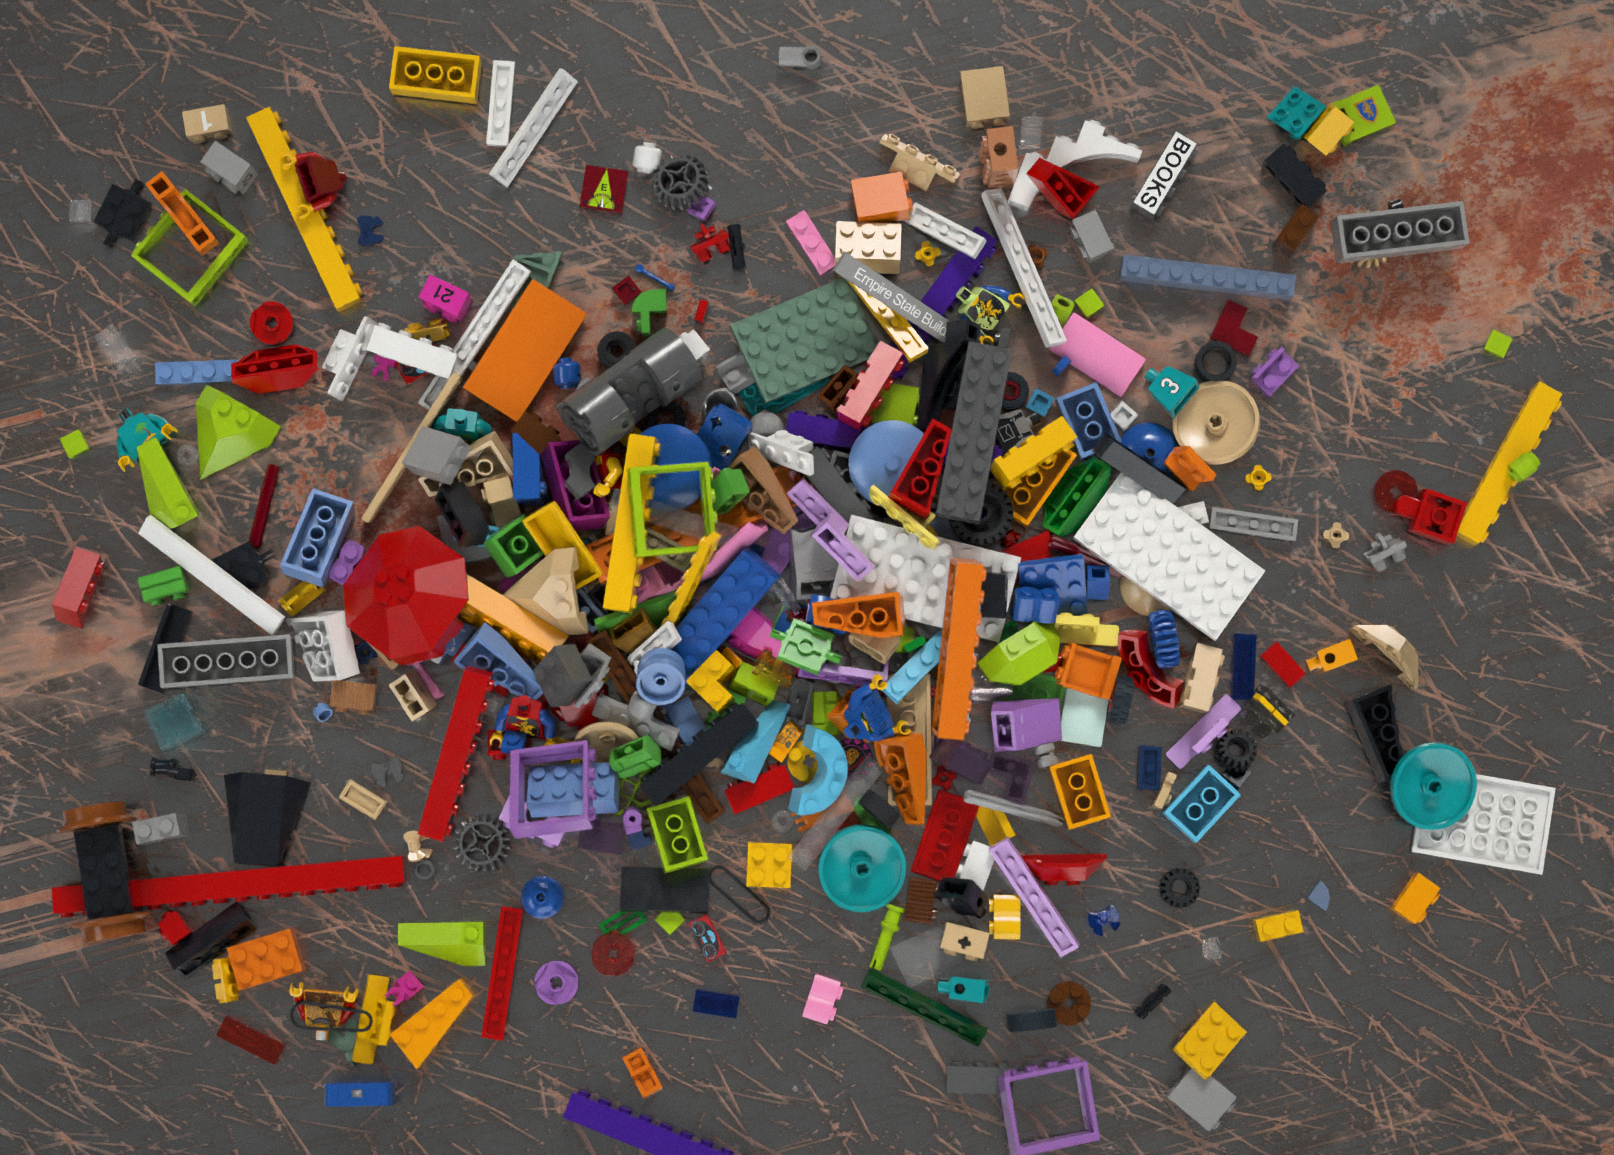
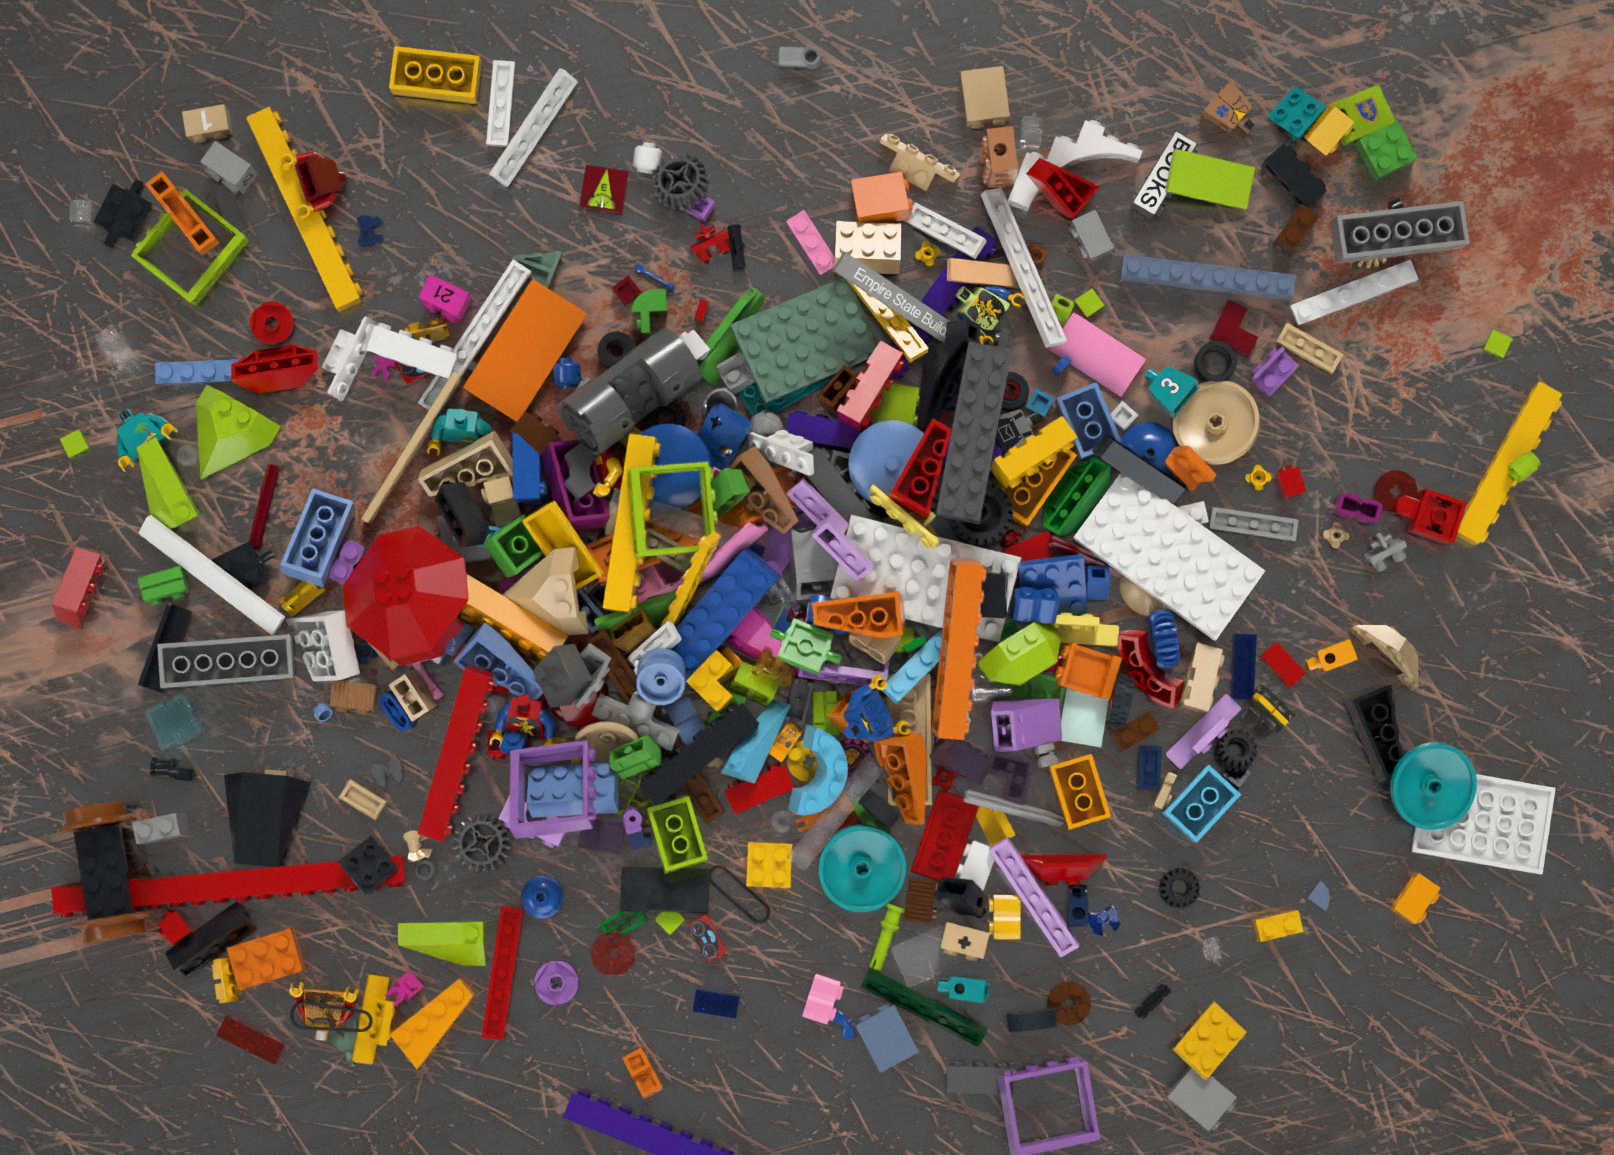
blue axle [325,1081,395,1107] -> none
light grey brick [402,426,471,485] -> none
none -> black hinge [337,836,399,896]
none -> blue plate [379,690,415,731]
none -> bright green wedge [699,287,765,388]
none -> blue piece [833,1010,857,1040]
none -> sand blue brick [855,1003,919,1073]
none -> light nougat tile [947,258,1020,289]
none -> dark blue leg [1067,885,1089,927]
none -> reddish brown brick [1110,711,1161,752]
none -> lime tile [1165,149,1255,210]
none -> medium nougat torso [1201,80,1255,133]
none -> tan plate [1275,323,1344,374]
none -> red brick [1275,465,1307,500]
none -> white plate [1289,260,1418,326]
none -> magenta brick [1333,493,1383,524]
none -> bright green brick [1355,120,1418,183]

